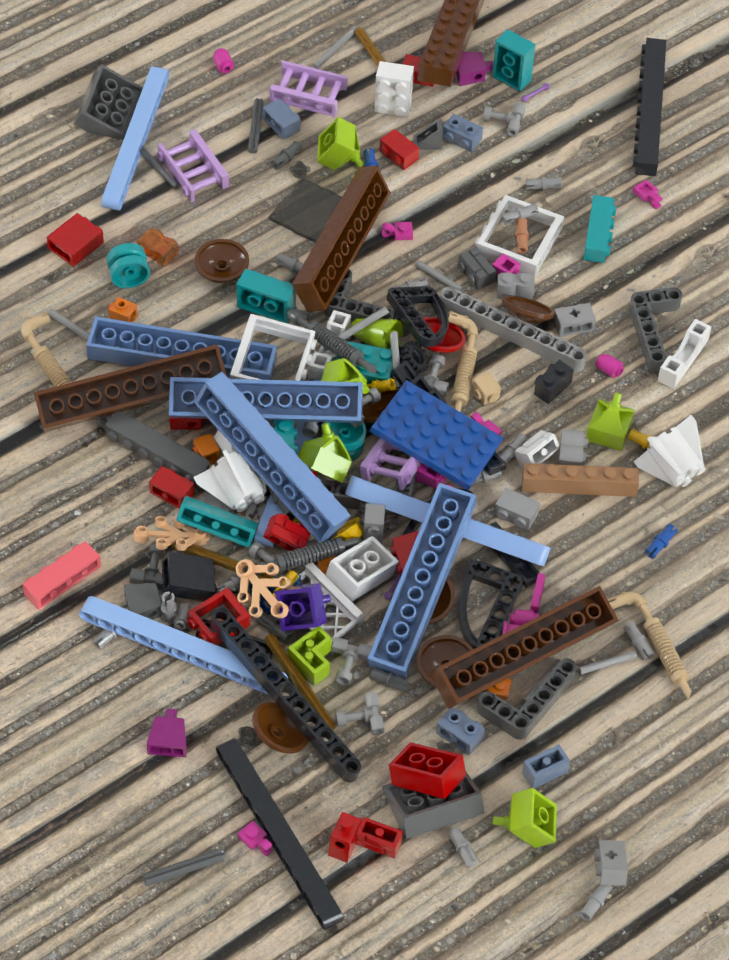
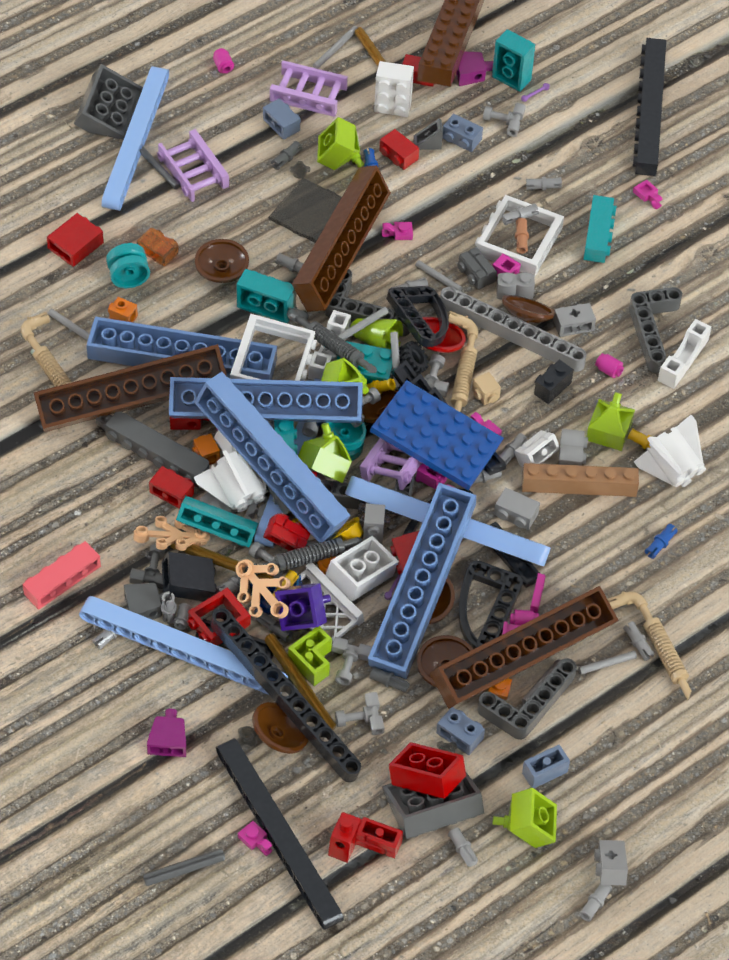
dark grey axle [248,98,264,153] -> none

